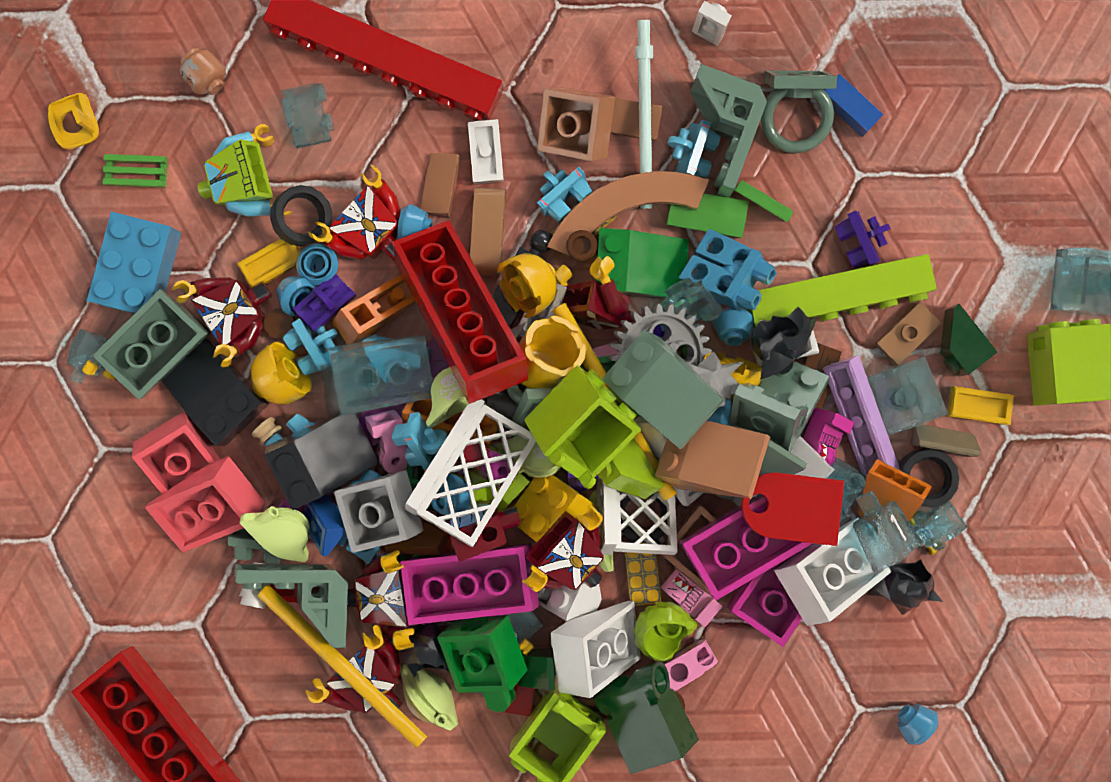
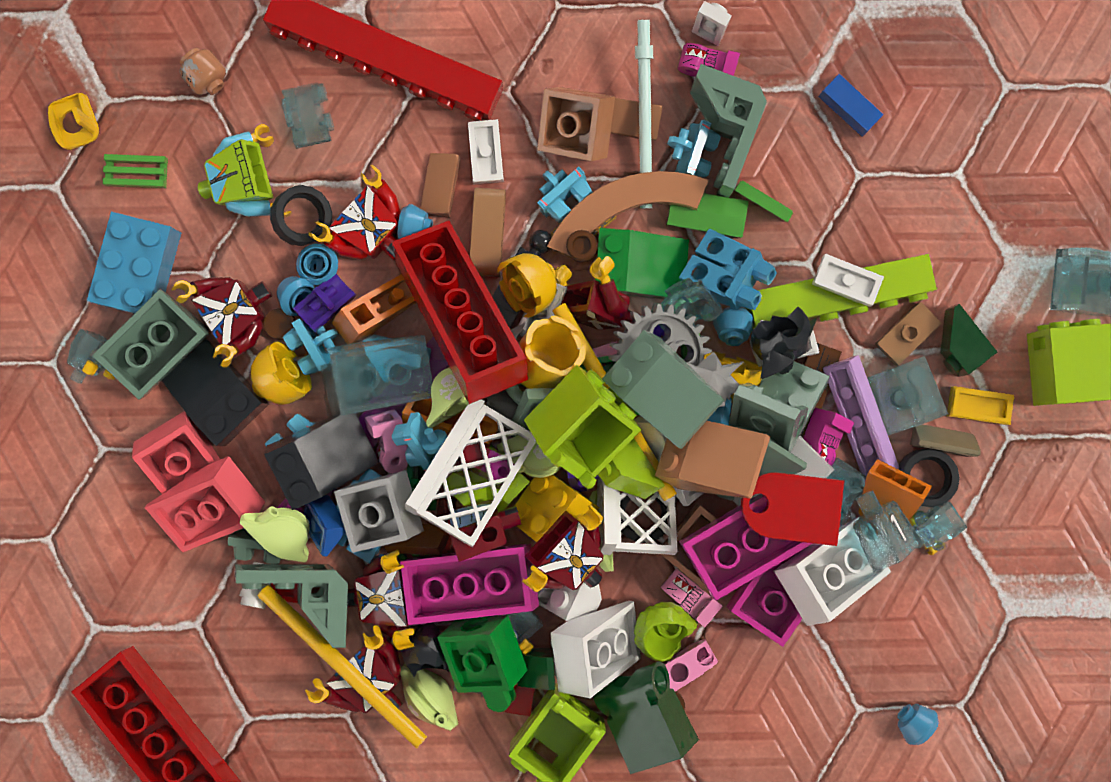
yellow tile [237,239,301,288] -> none
tan bush [252,417,283,447] -> none
dark azure cone [431,473,471,515] -> none
yellow tile [624,543,661,606] -> none
sand green tile [761,70,837,153] -> none
dark purple hips [835,211,891,267] -> none
black hair [867,559,943,615] -> none
none -> dark pink leg [677,43,740,78]
none -> white plate [812,254,884,307]

